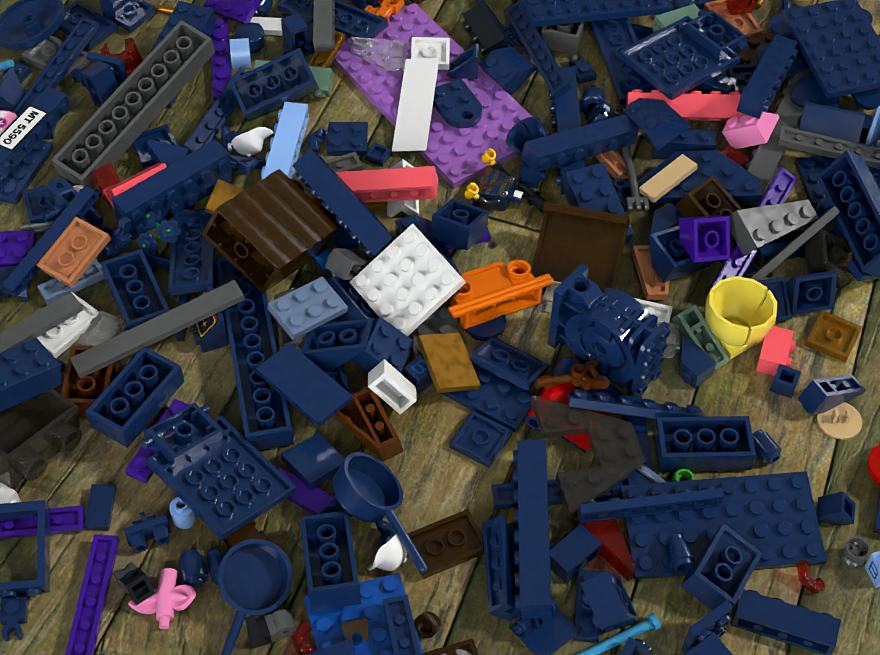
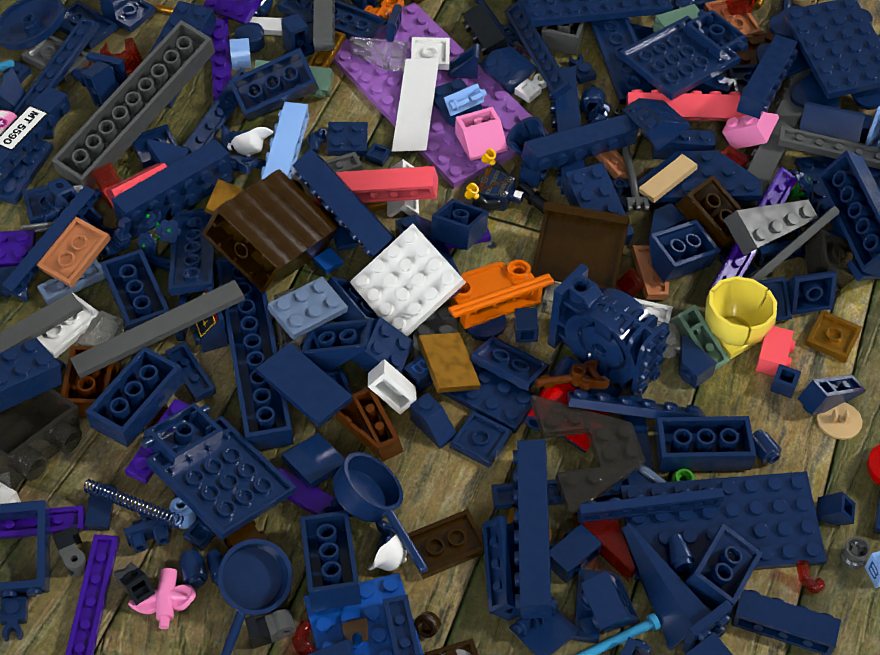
dark grey brick [325,248,373,280] -> none
dark purple slope [679,215,730,263] -> none
none -> leg [52,525,87,577]
none -> dark blue piece [84,479,184,528]
none -> dark blue plate [165,342,216,403]
none -> dark blue tile [183,518,216,551]
none -> dark blue tile [386,4,402,42]
none -> dark blue slope [410,392,457,449]
none -> light blue hinge [444,83,487,116]
none -> bright pink slope [455,107,507,161]
none -> white plate [514,73,547,103]
none -> dark blue brick [514,307,539,343]
none -> clear red plate [617,269,645,297]
none -> dark blue wedge [621,523,710,651]
none -> dark blue plant [784,169,814,203]

